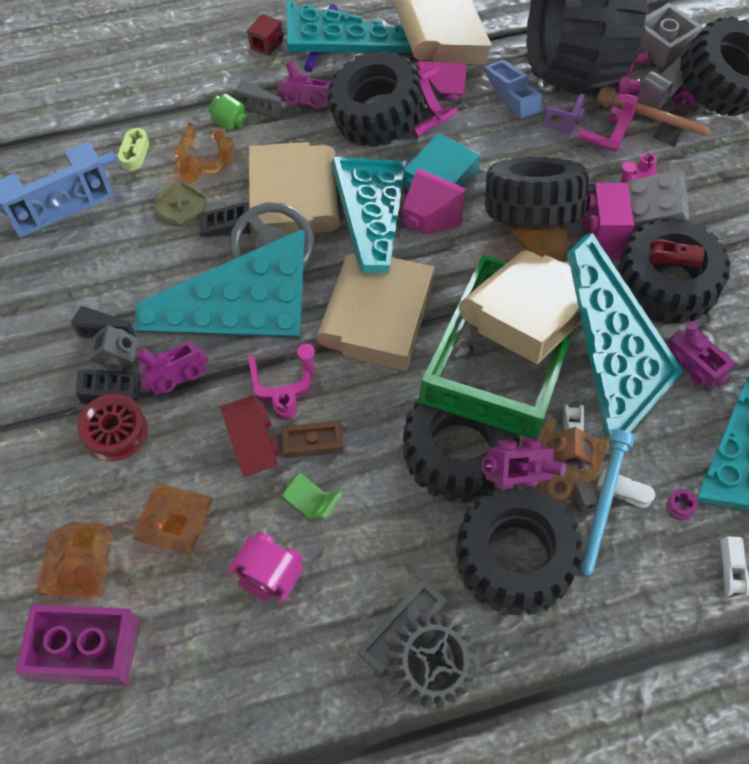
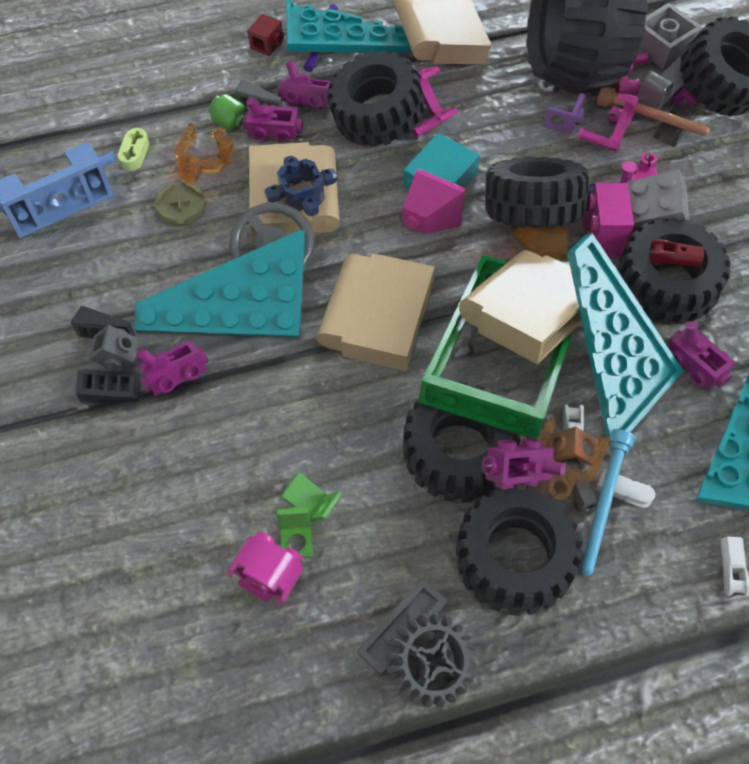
magenta brick [15,605,139,686] -> none
clear orange slope [36,522,113,597] -> none
dark red wheel [77,394,148,462] -> none
clear orange slope [132,482,213,556] -> none
black slope [200,202,251,237] -> none
dark red brick [220,395,280,477] -> none
dark pink piece [249,344,315,420] -> none
reddish brown plate [282,421,343,458] -> none
teal wing [332,157,406,273] -> none
dark pink slope [418,61,467,99] -> none
medium blue slope [484,60,542,119] -> none
magenta bush [666,489,698,520] -> none
none -> magenta brick [243,97,303,143]
none -> dark blue piece [264,155,337,216]
none -> bright green bracket [276,507,313,559]

